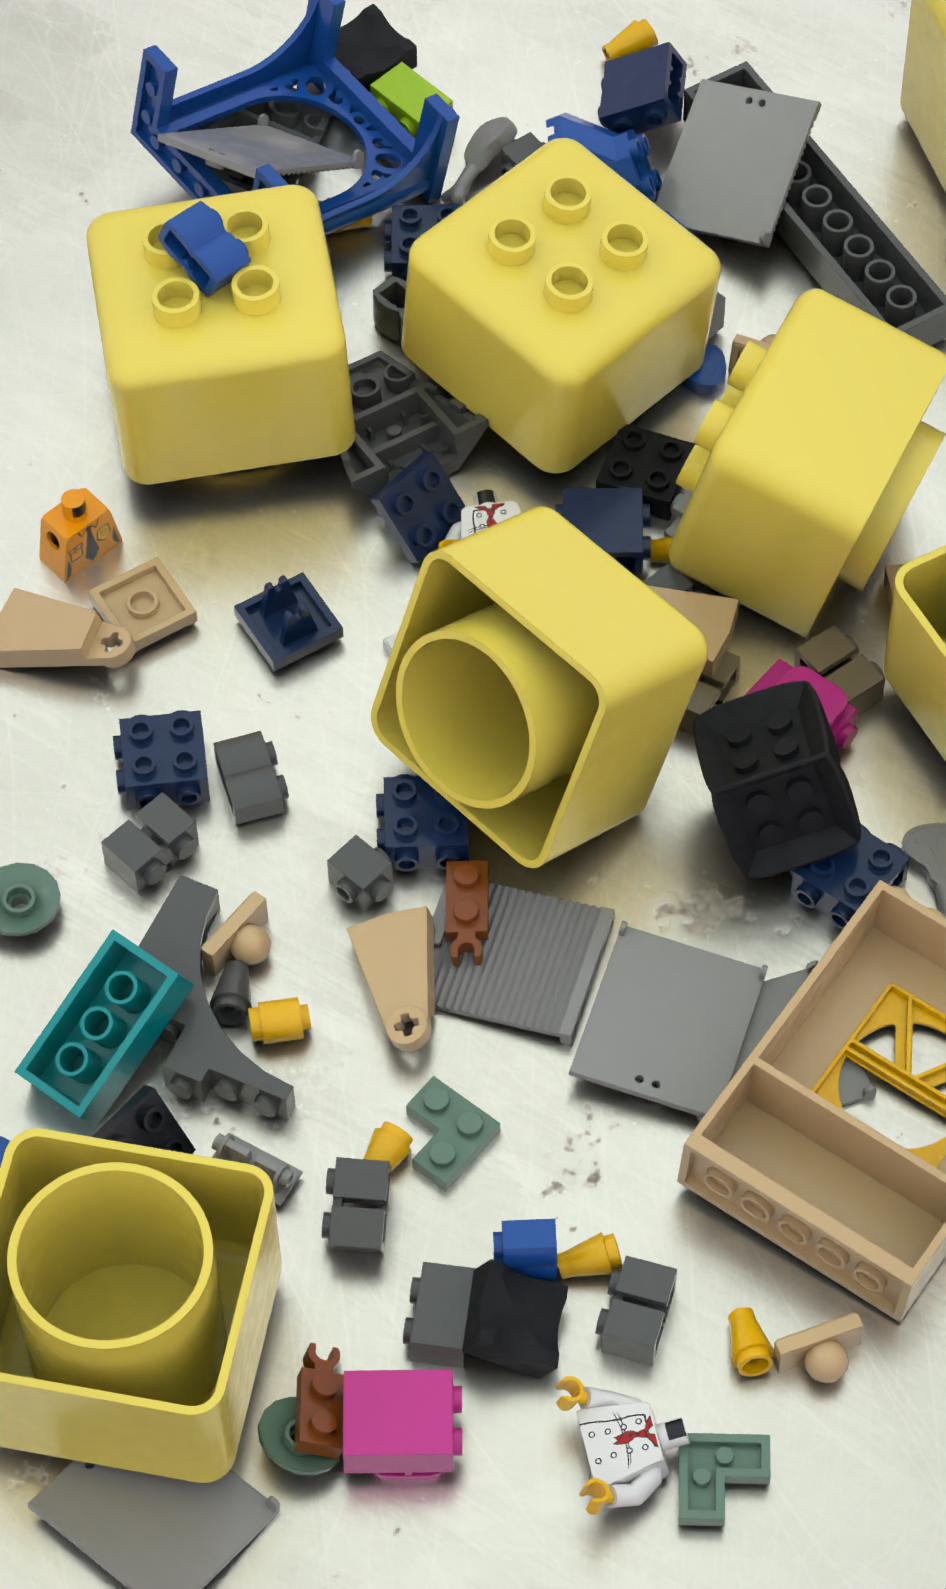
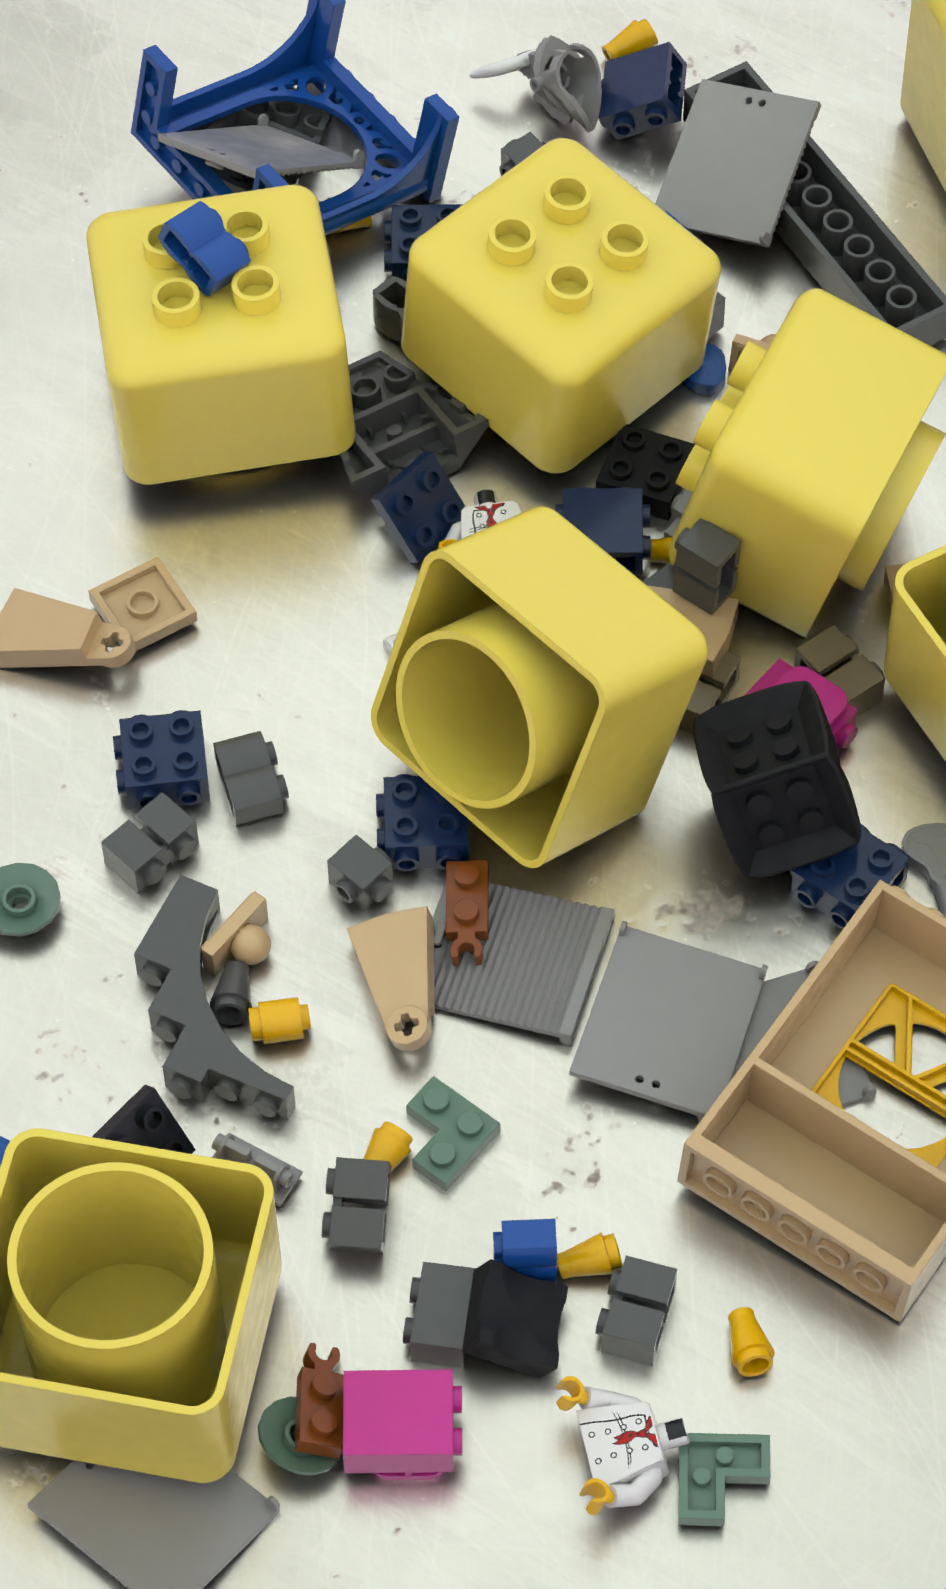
teal brick [15,929,194,1127] -> none
light orange torso [39,488,122,583] -> none
dark blue plate [234,572,344,671] -> none
black brick [335,4,417,92] -> none
lime brick [370,62,453,138] -> none
light grey piece [441,117,518,205] -> none
blue brick [546,112,662,202] -> none
tan tile [772,1312,864,1384] -> none
none -> light grey helmet [469,35,602,132]
none -> dark grey piece [672,518,742,615]

